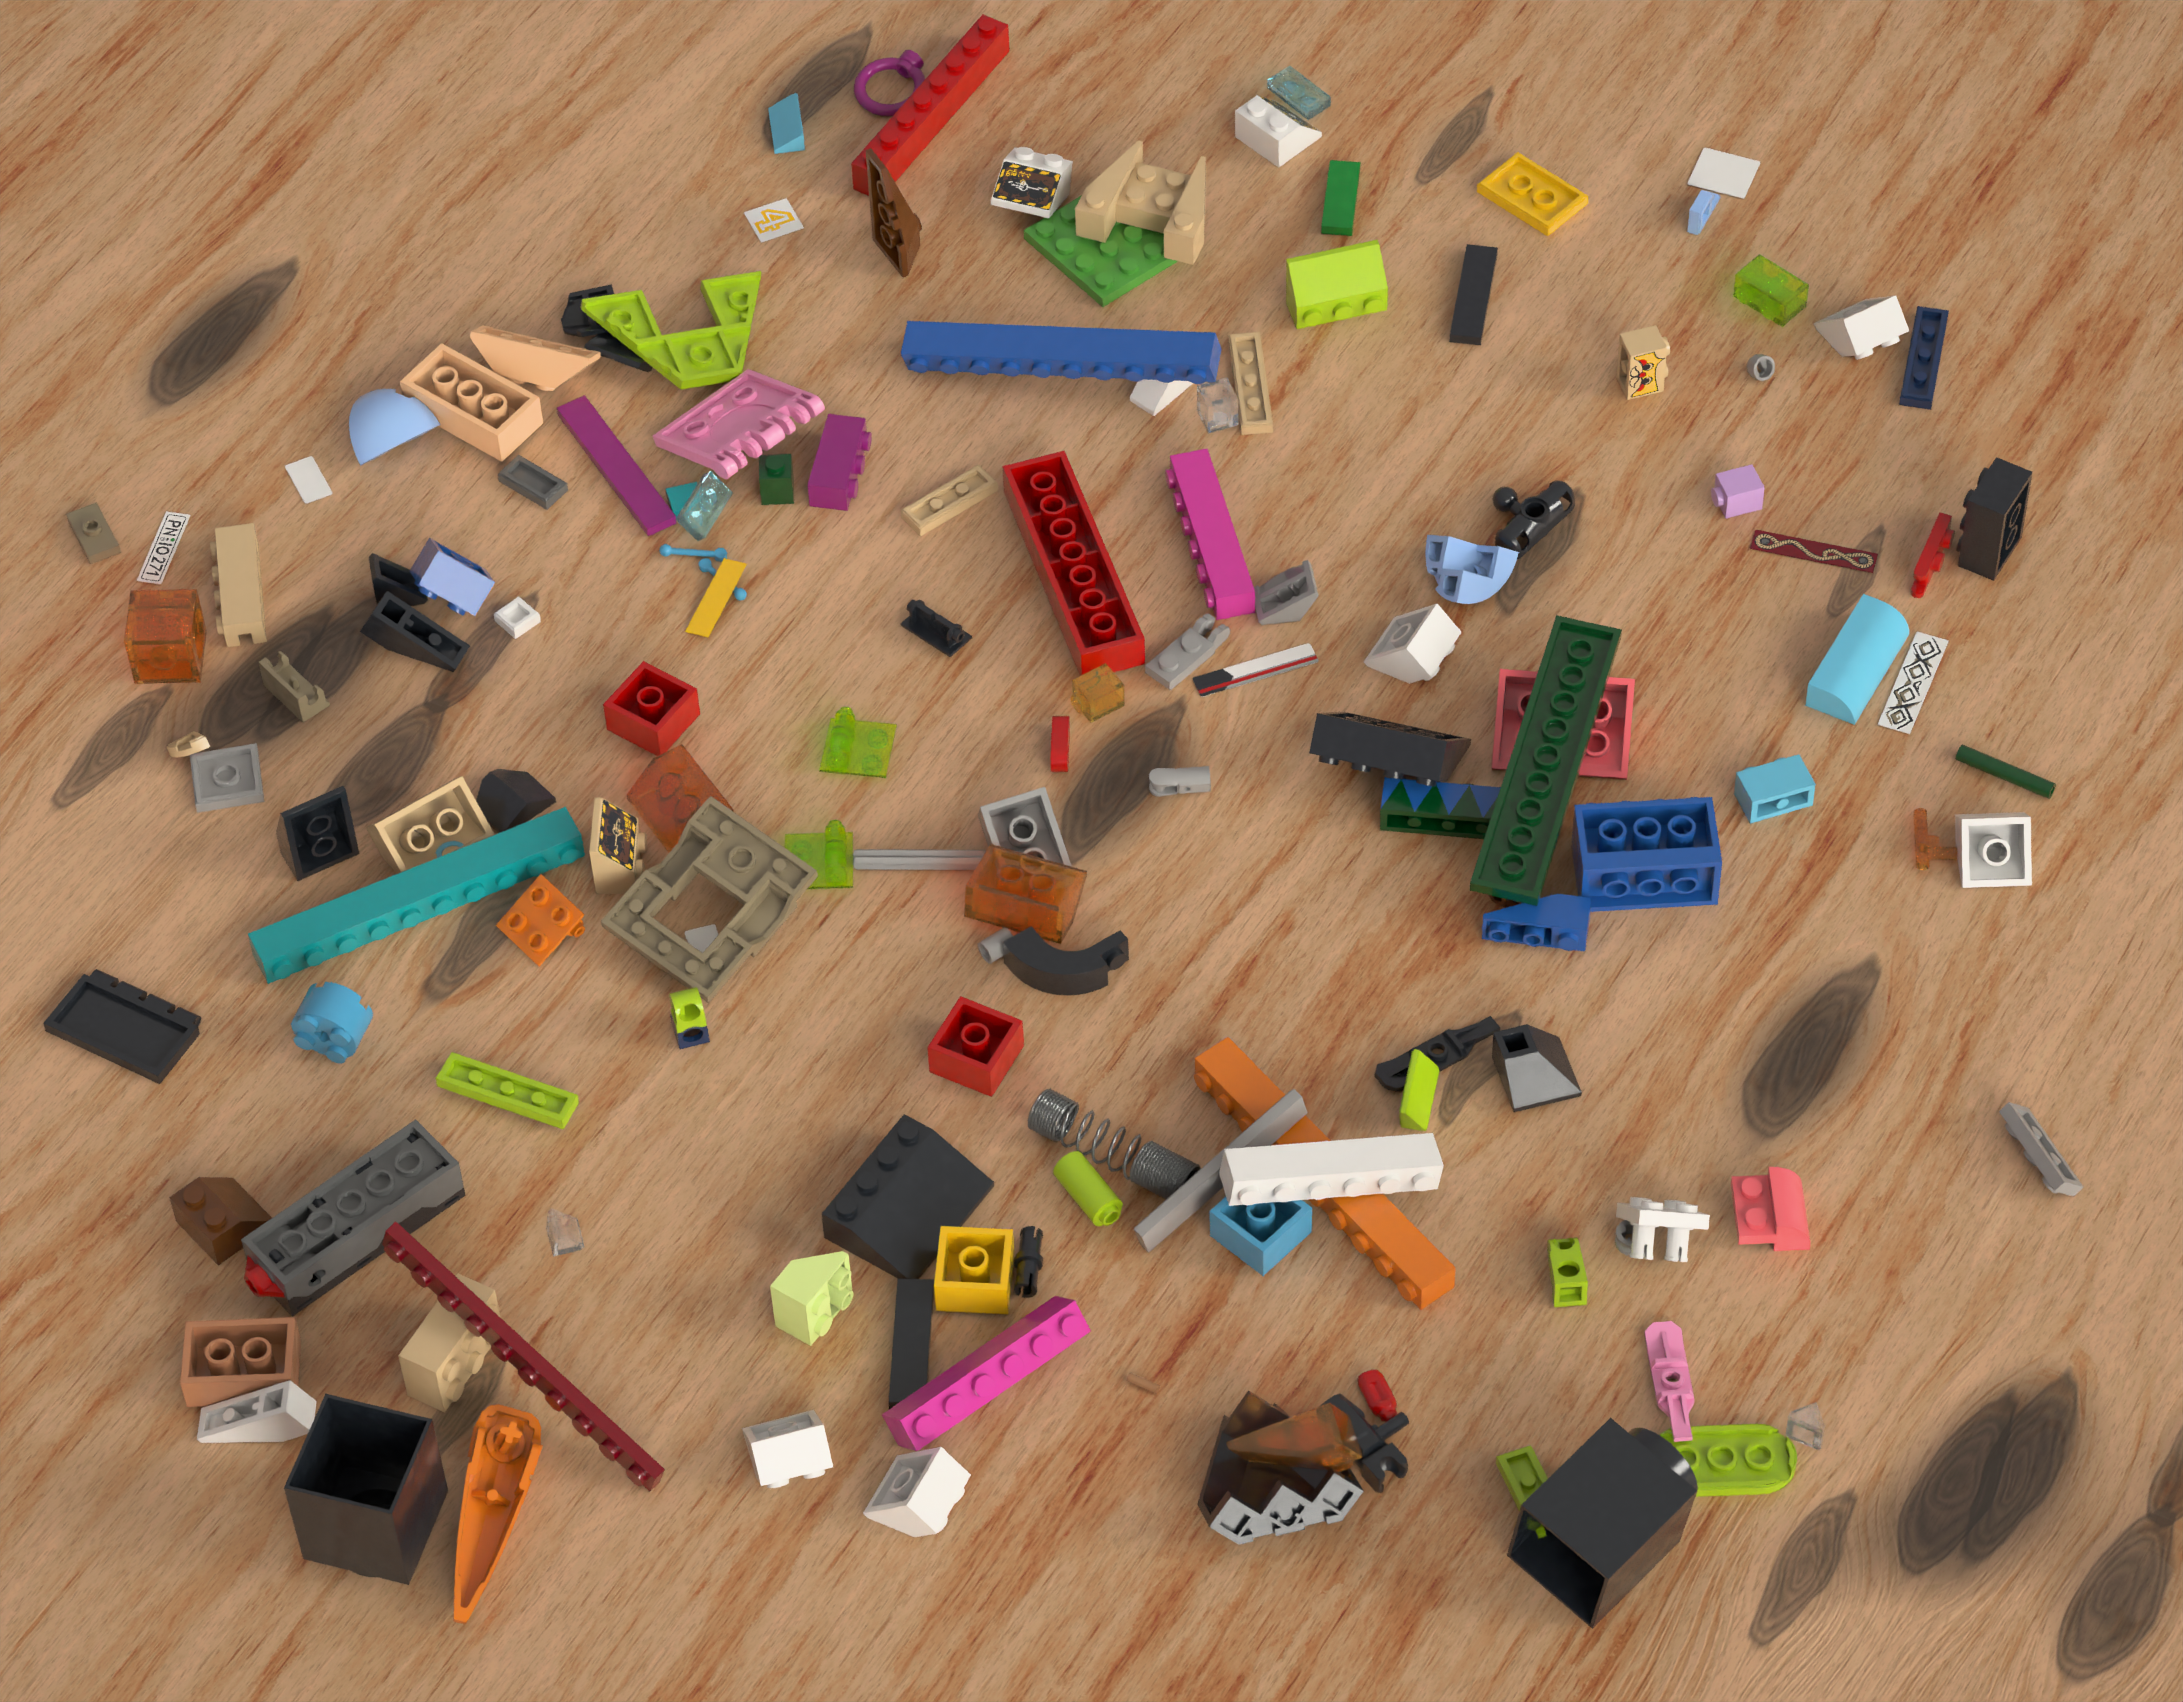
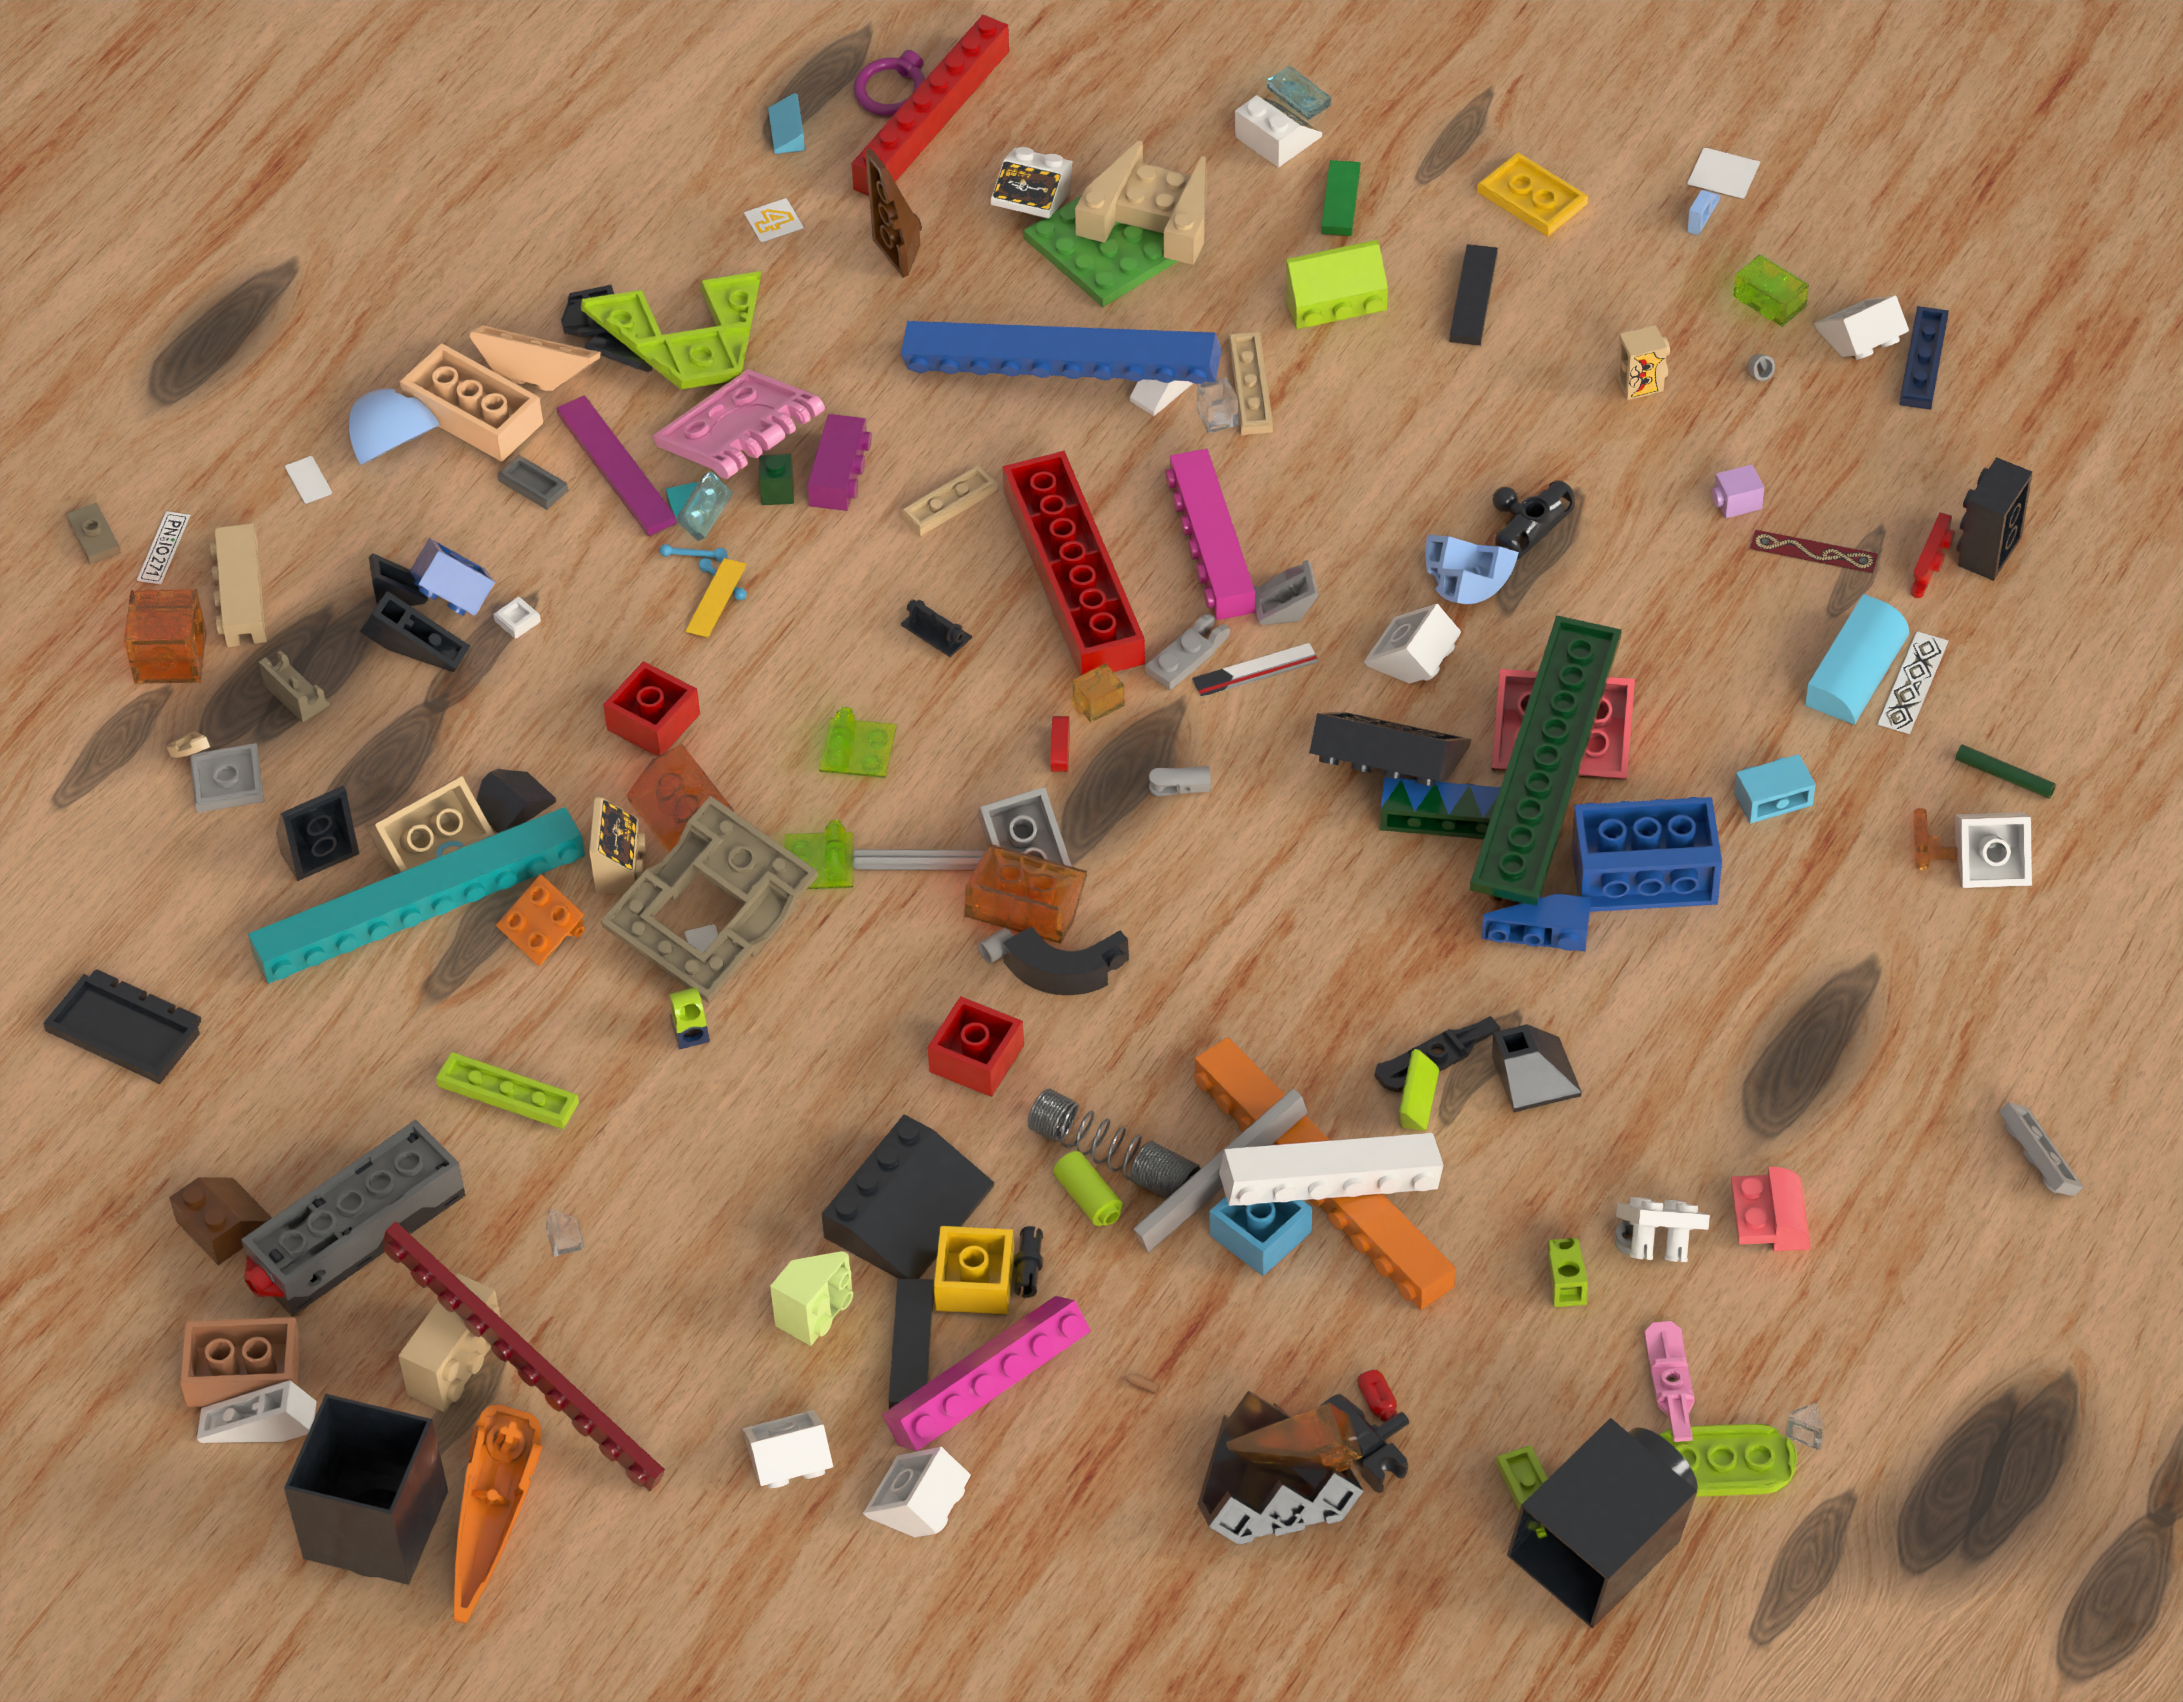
dark azure brick [291,982,373,1064] -> none

